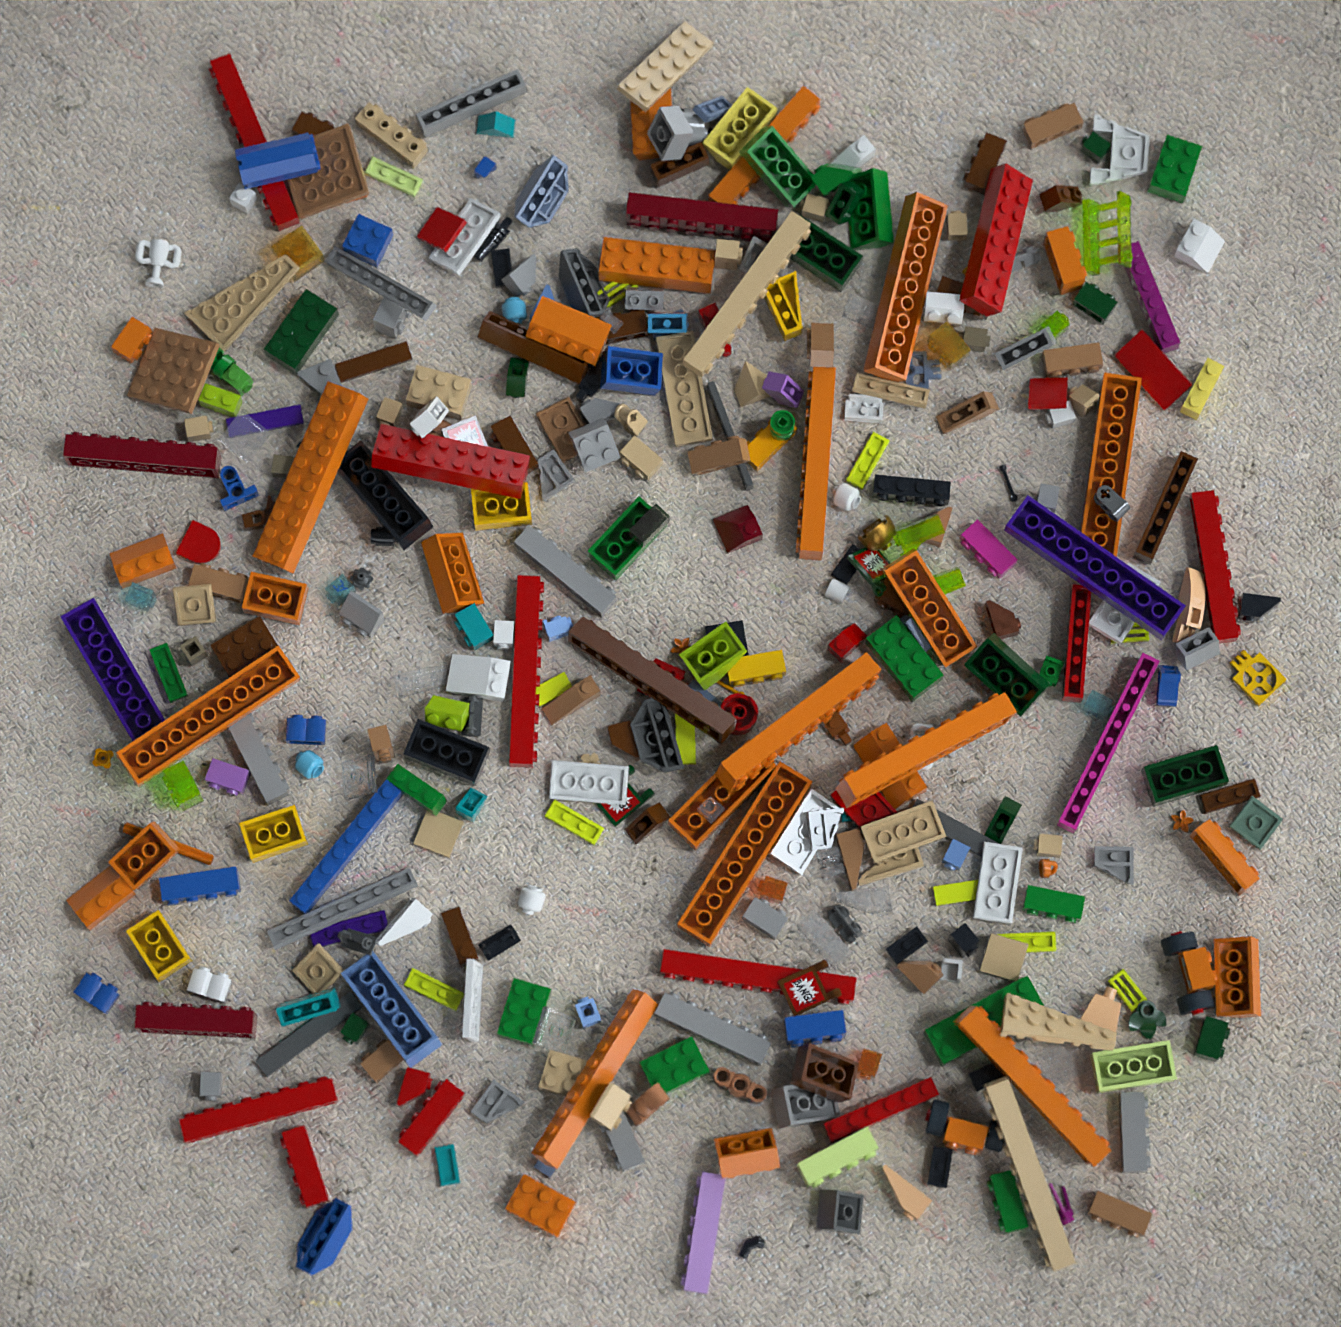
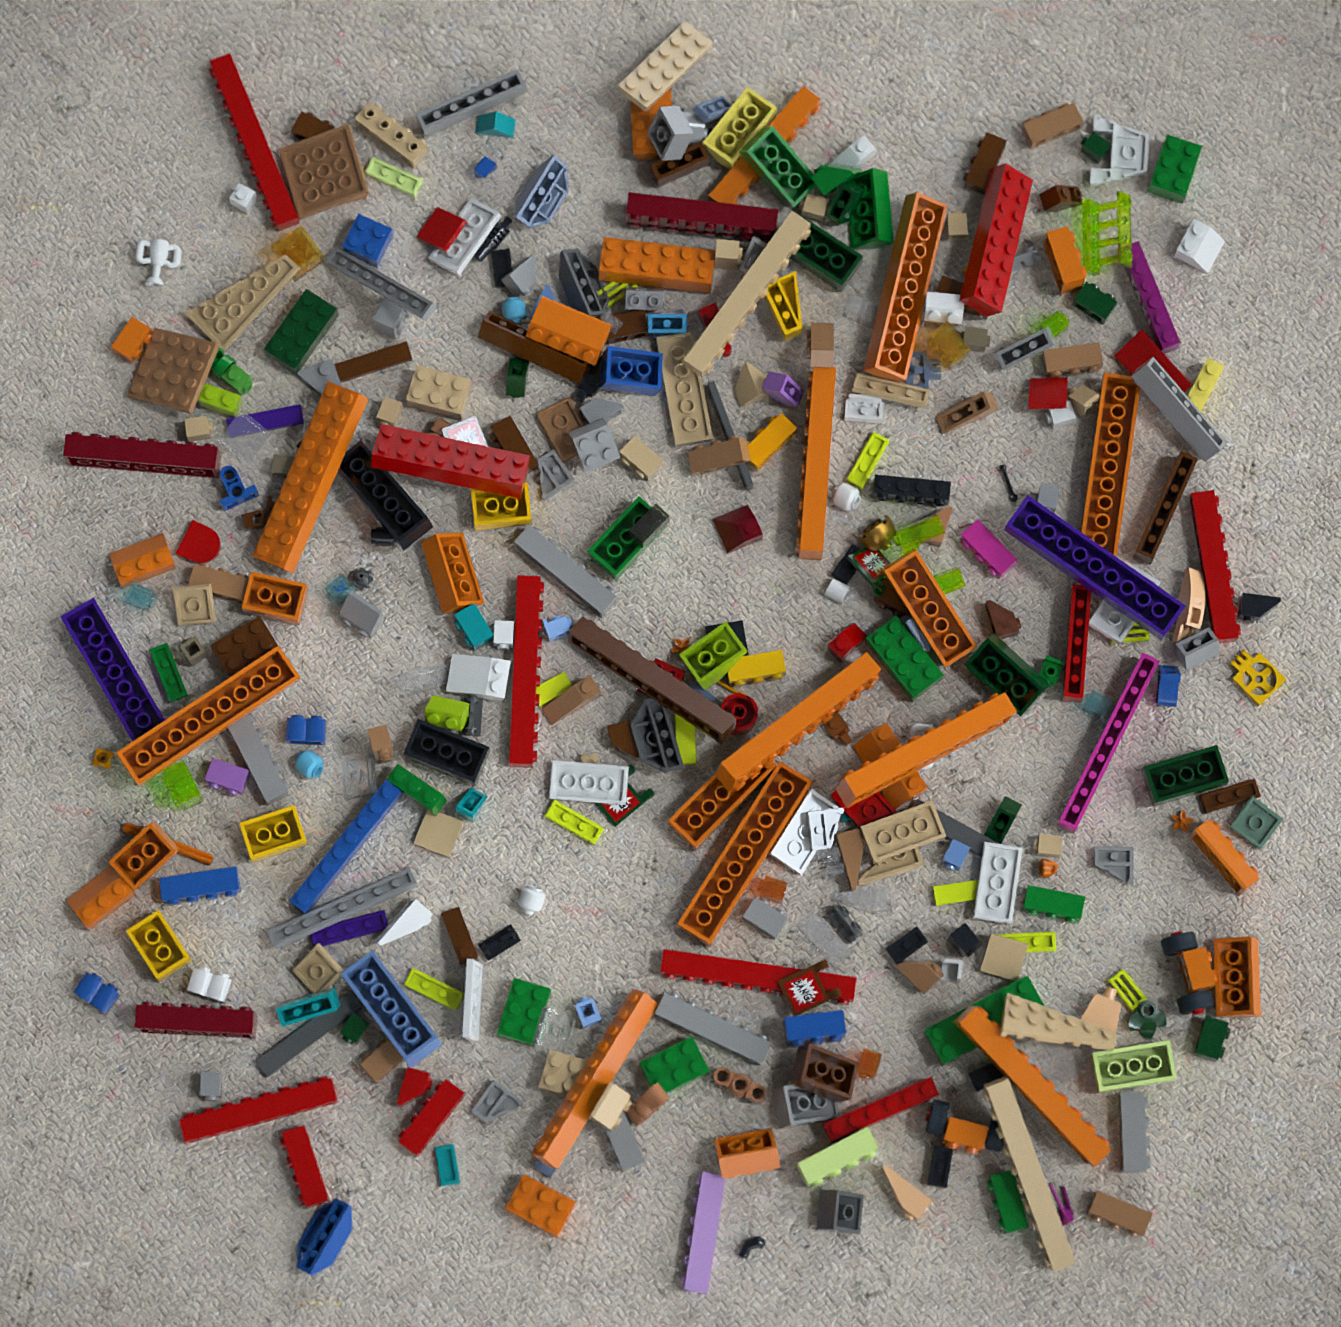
blue brick [235,133,321,189] -> none
dark grey hinge [338,928,378,956] -> none
white brick [410,396,449,438] -> none
tan piece [614,404,648,437] -> none
reddish brown slope [624,802,671,844] -> none
clear slope [697,796,725,824] -> none
green wheel [770,410,795,441] -> none
dark grey piece [1094,485,1130,522] -> none
none -> light grey brick [1131,357,1226,462]

